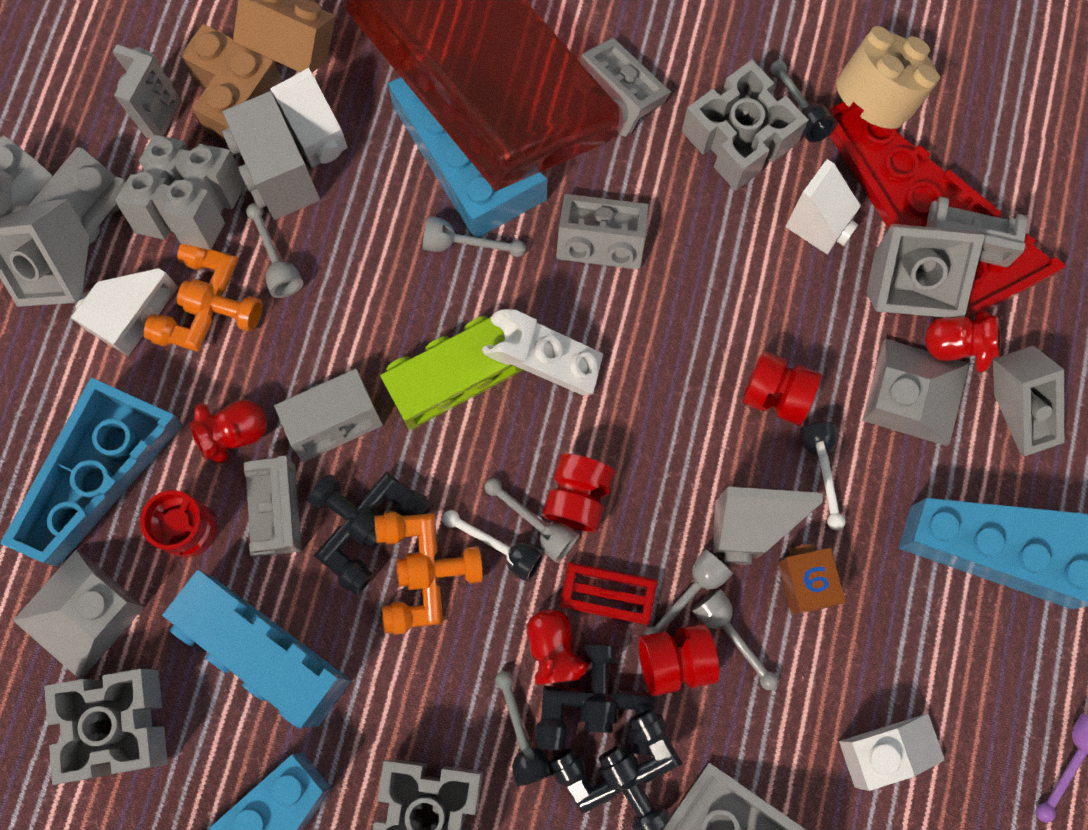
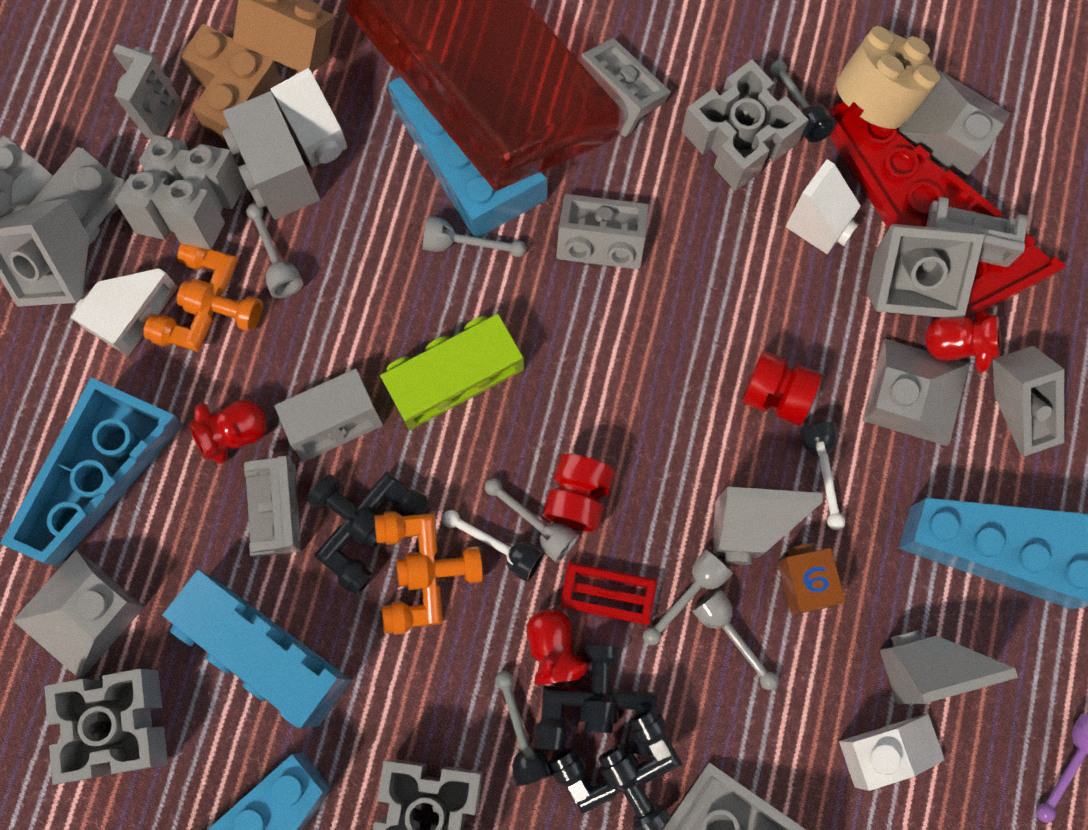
red wheel [140,490,217,558] -> none
white plate [482,309,603,395] -> none
red wheel [638,623,719,696] -> none
none -> light grey slope [880,630,1018,704]
none -> light grey slope [897,70,1010,179]

